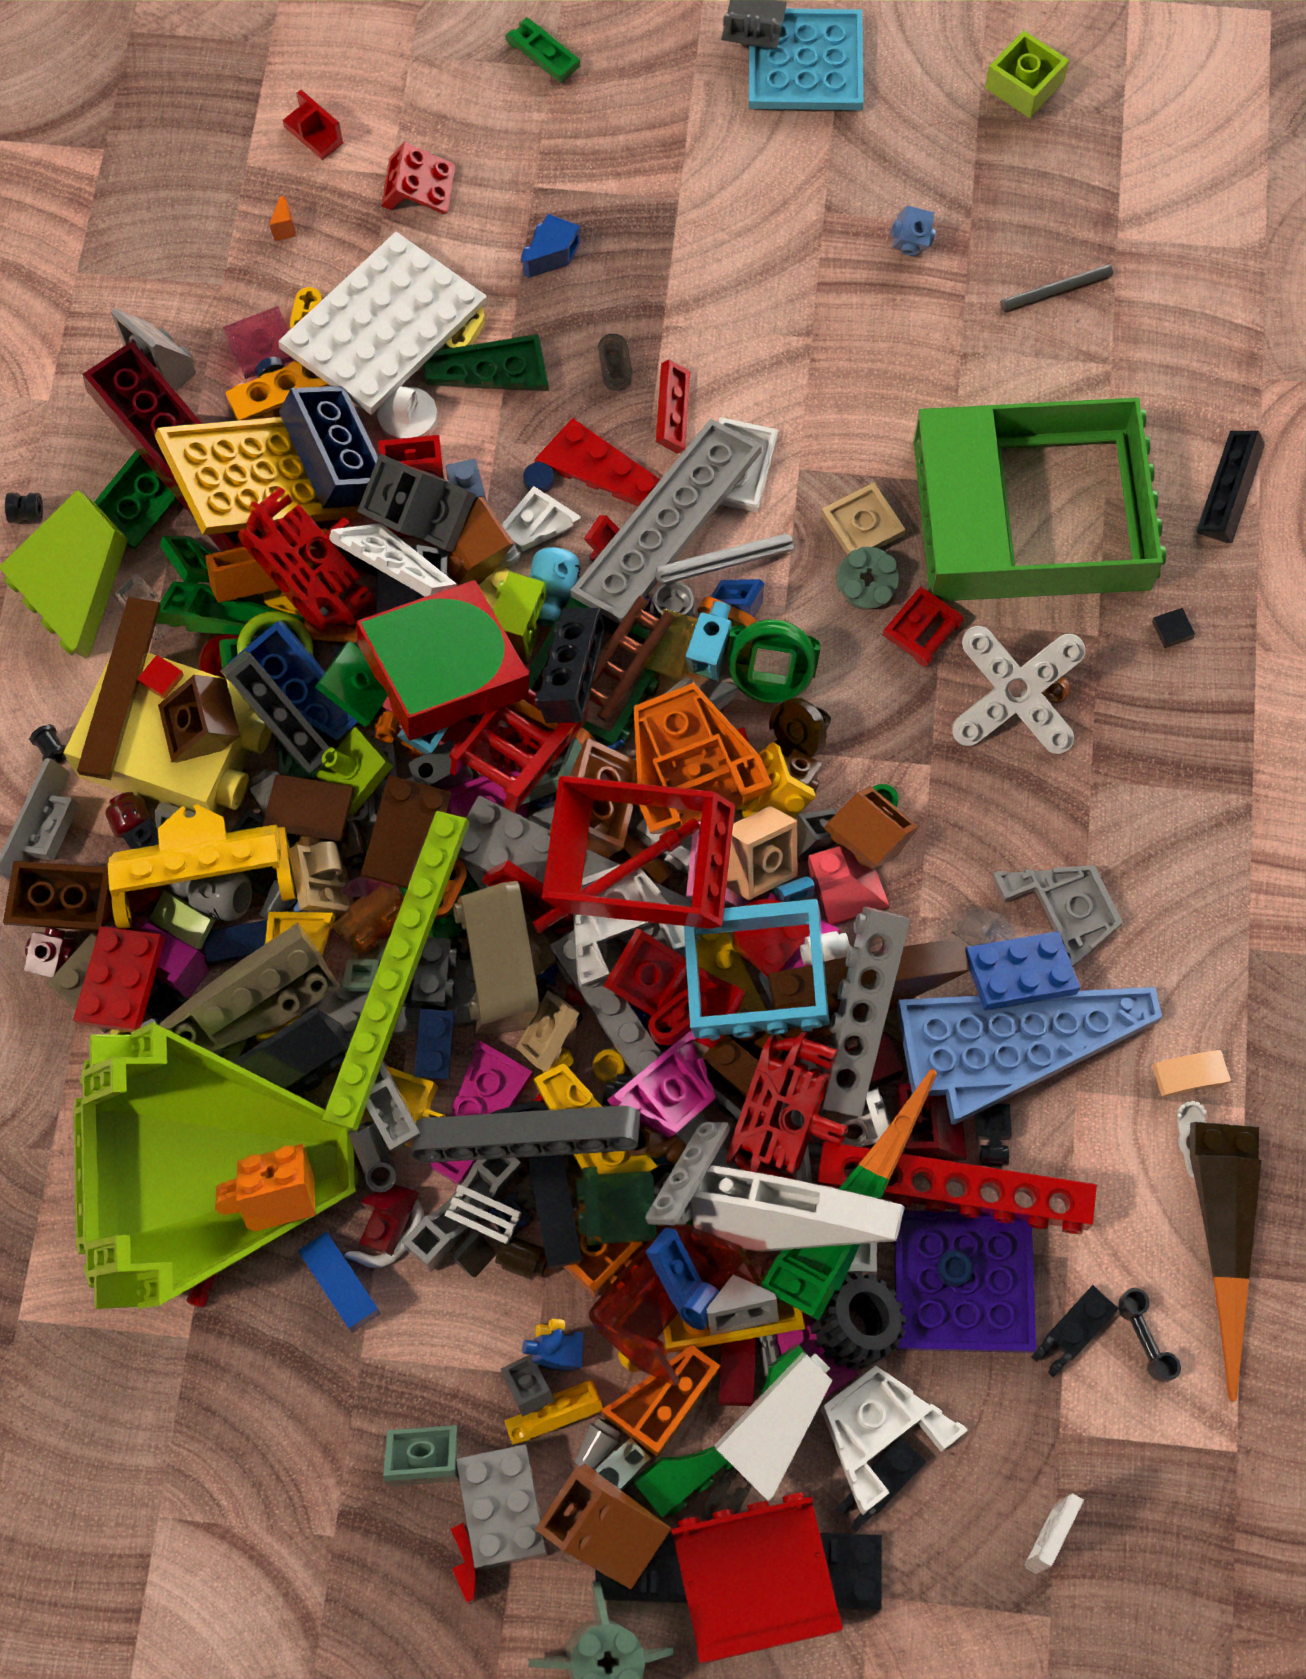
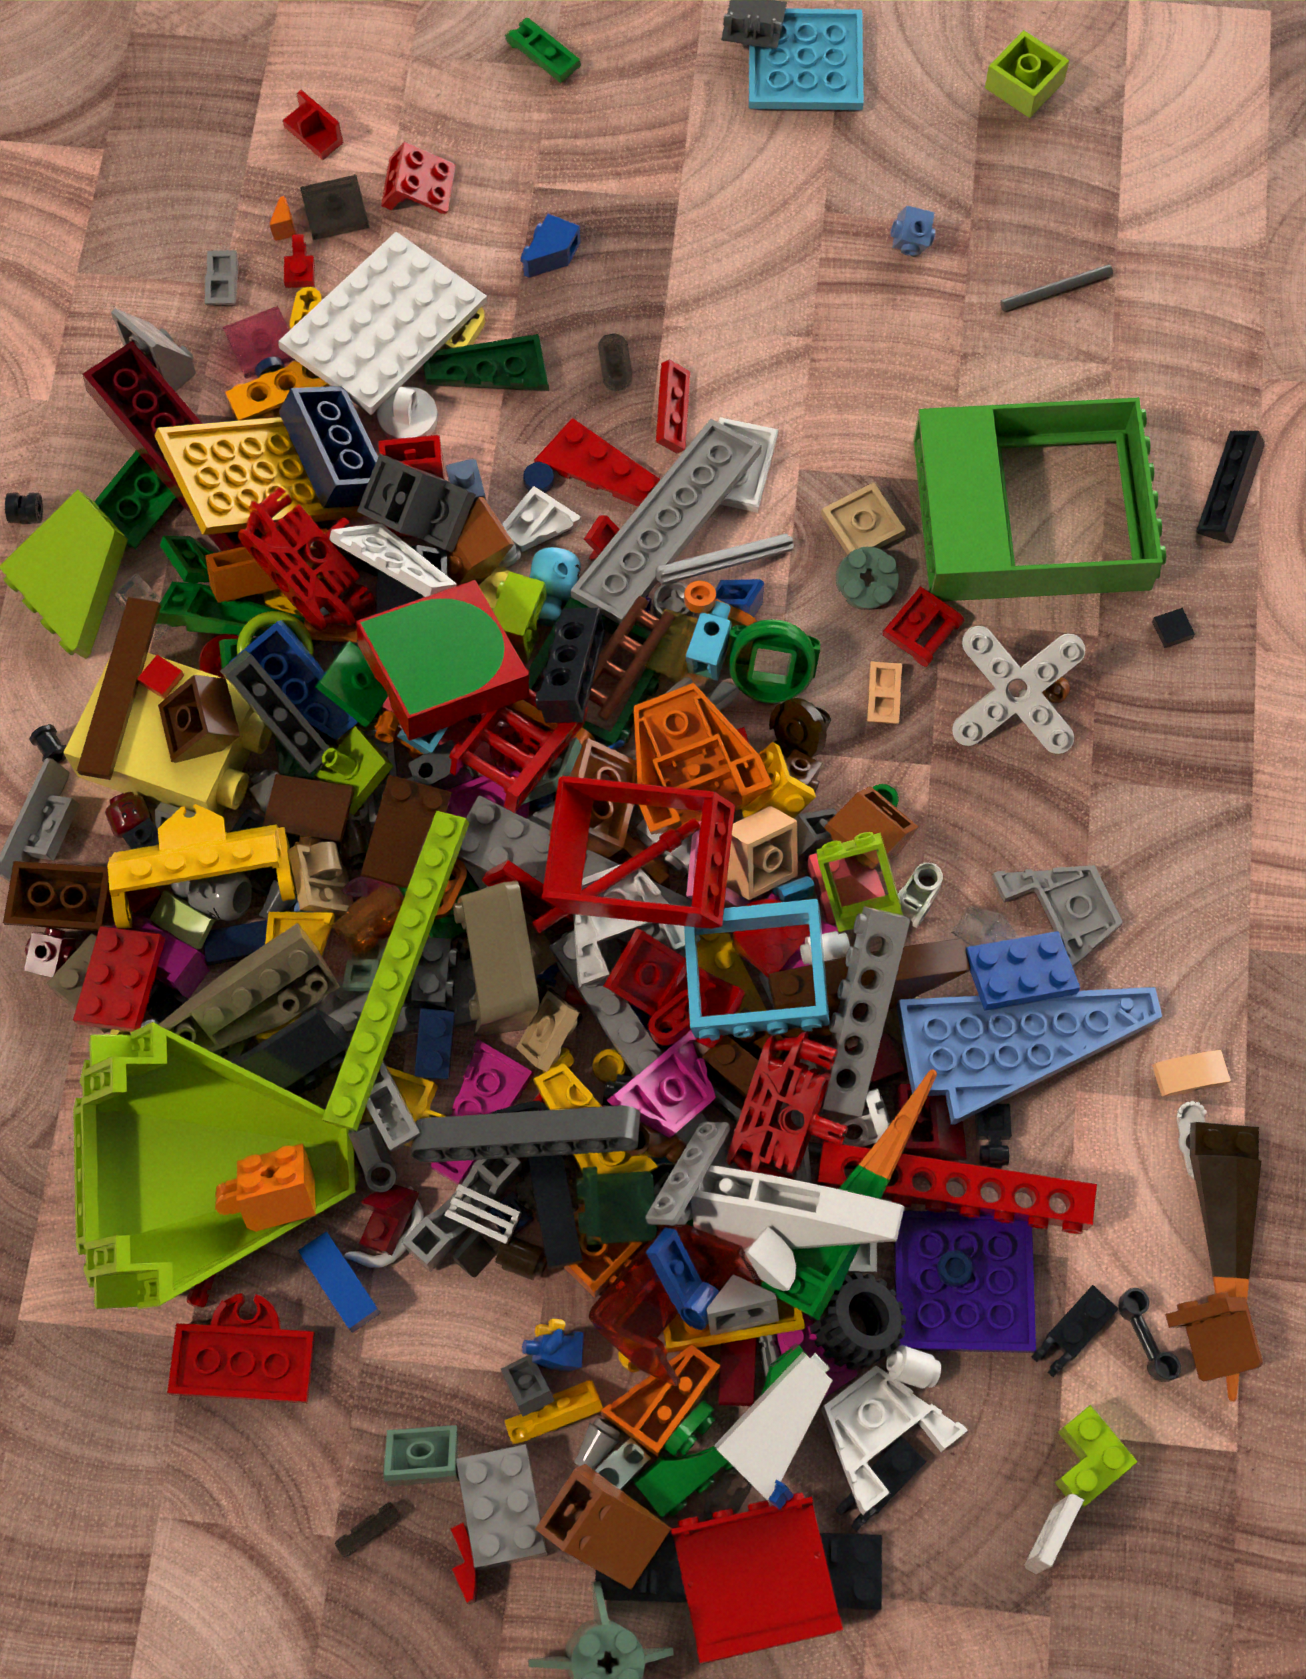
none -> red plate [167,1293,316,1403]
none -> light grey slope [205,250,238,305]
none -> red plate [284,234,315,288]
none -> clear smoke plate [300,175,370,240]
none -> clear smoke axle [335,1502,400,1558]
none -> green plate [663,1400,716,1456]
none -> orange tile [684,581,716,613]
none -> white brick [737,1226,796,1291]
none -> blue piece [768,1479,793,1509]
none -> lime window [817,832,903,932]
none -> light nougat slope [867,661,902,724]
none -> white brick [886,1345,941,1389]
none -> white piece [898,863,943,928]
none -> lime brick [1054,1405,1138,1510]
none -> dark orange bracket [1165,1292,1263,1381]

